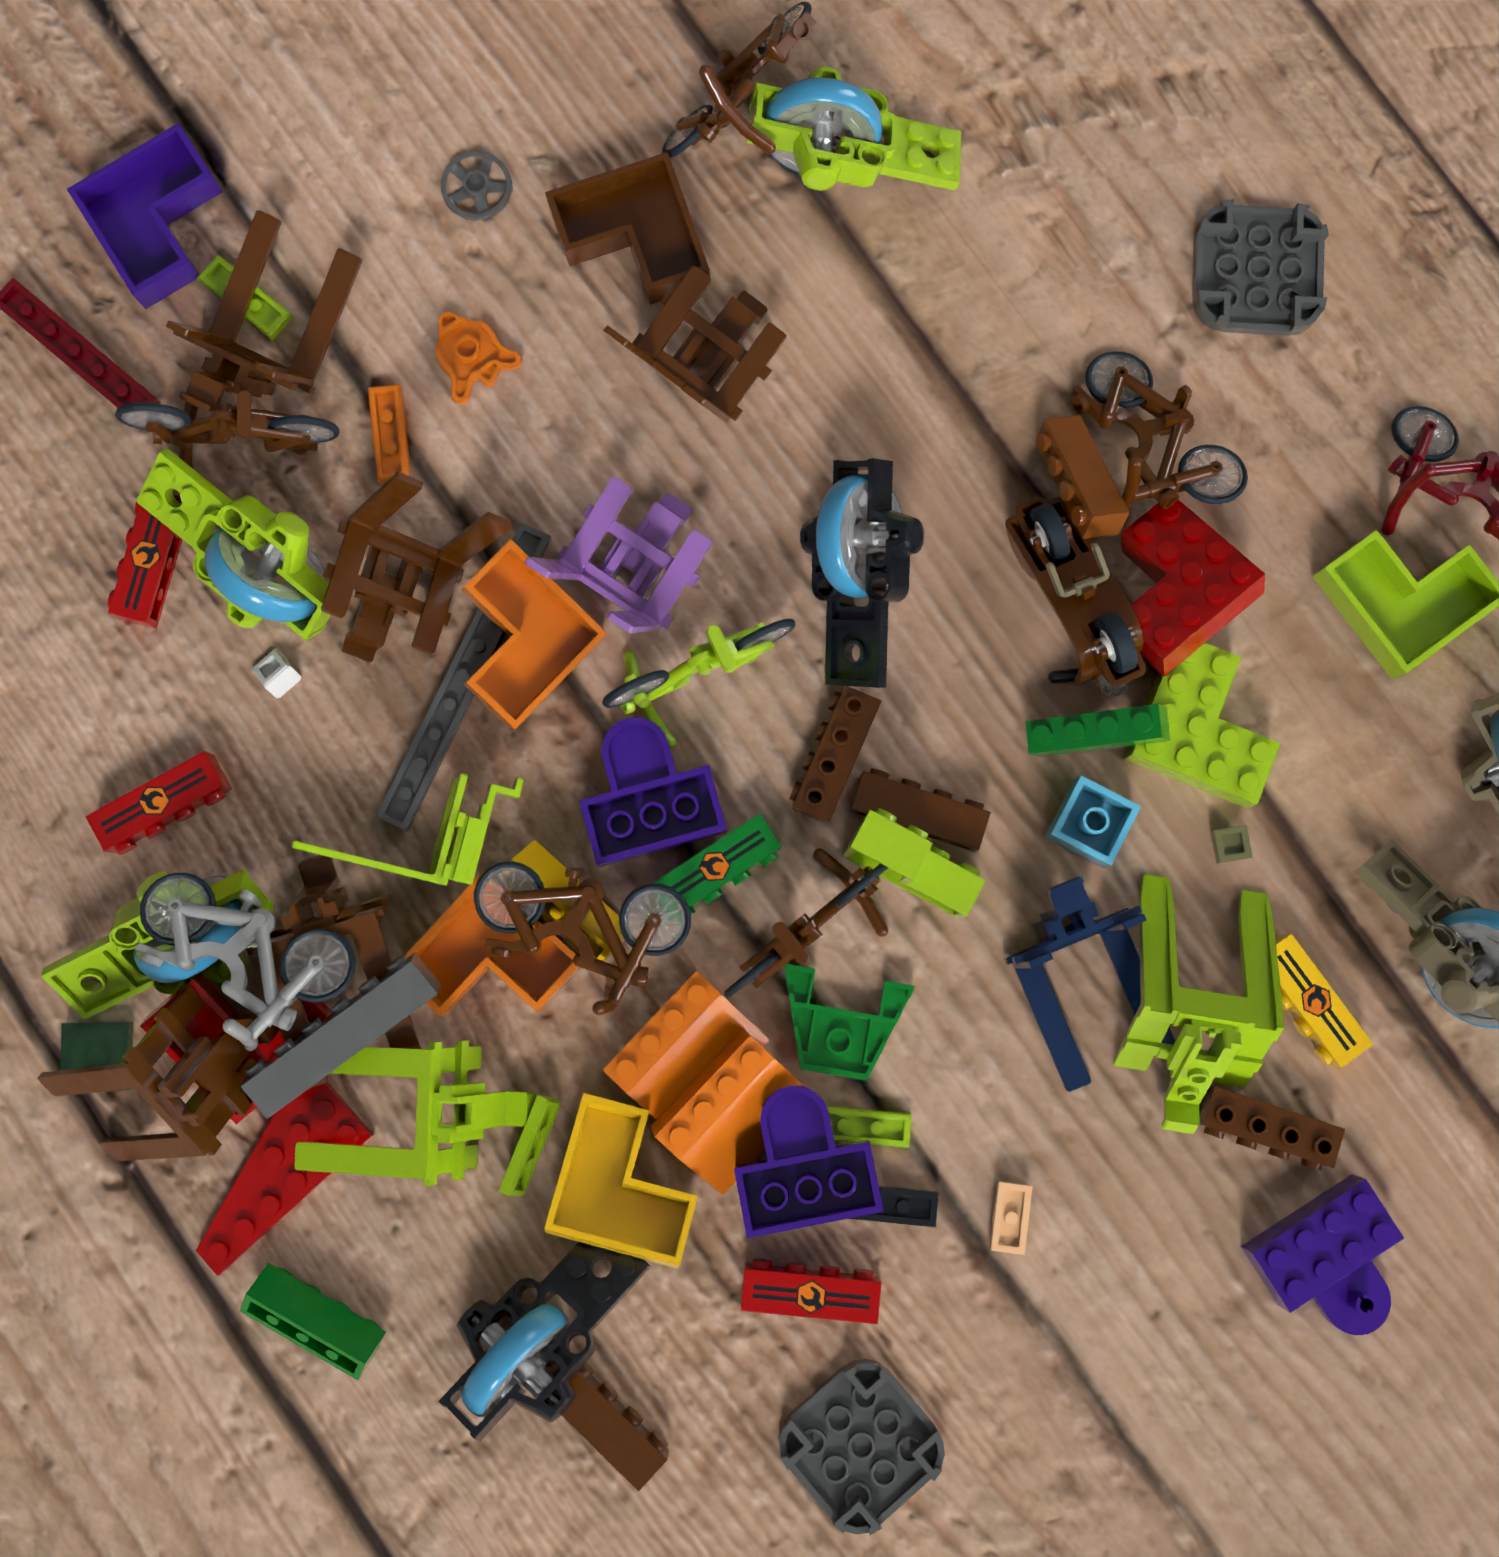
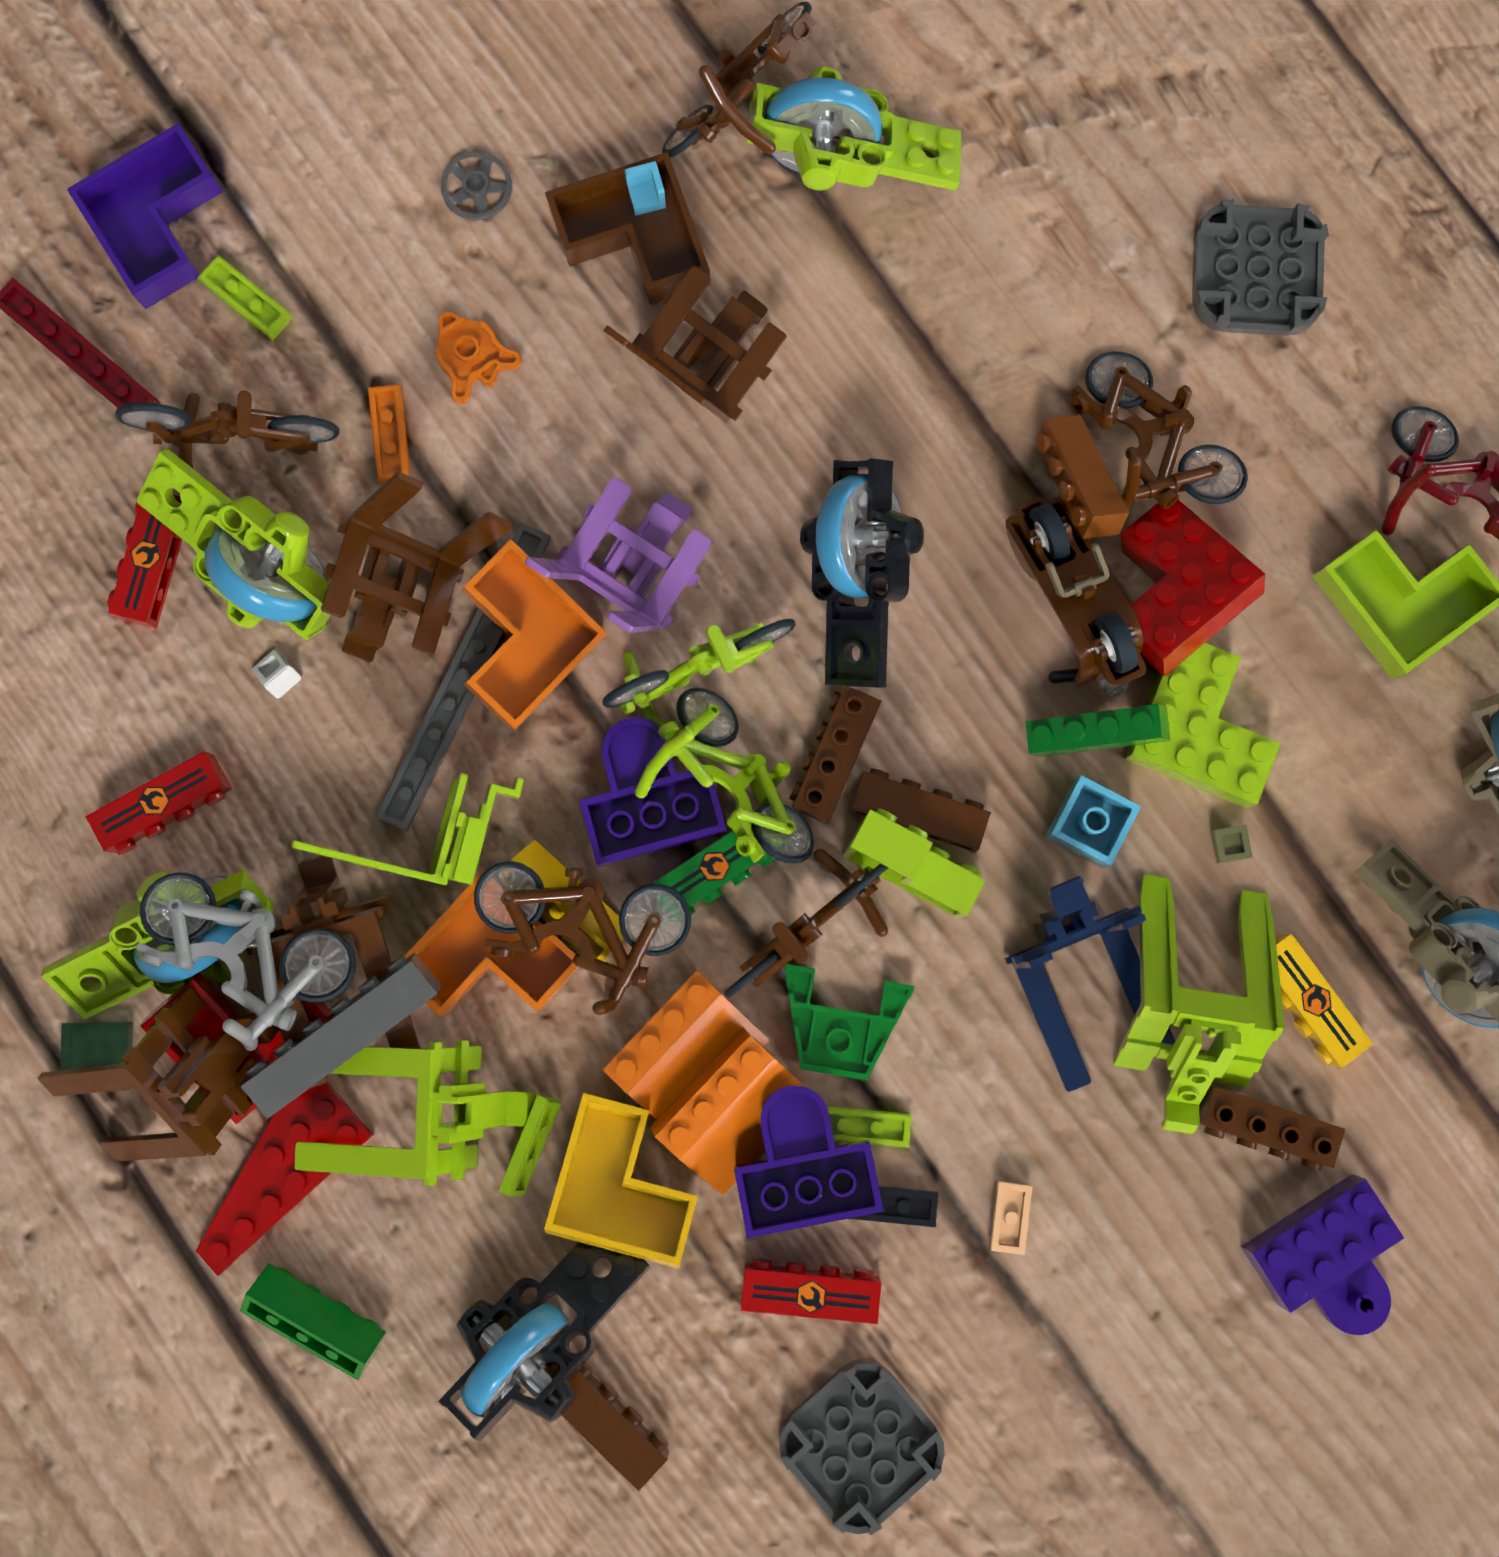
reddish brown piece [166,210,363,412] -> none
none -> medium azure panel [625,161,666,216]
none -> lime piece [635,688,814,864]

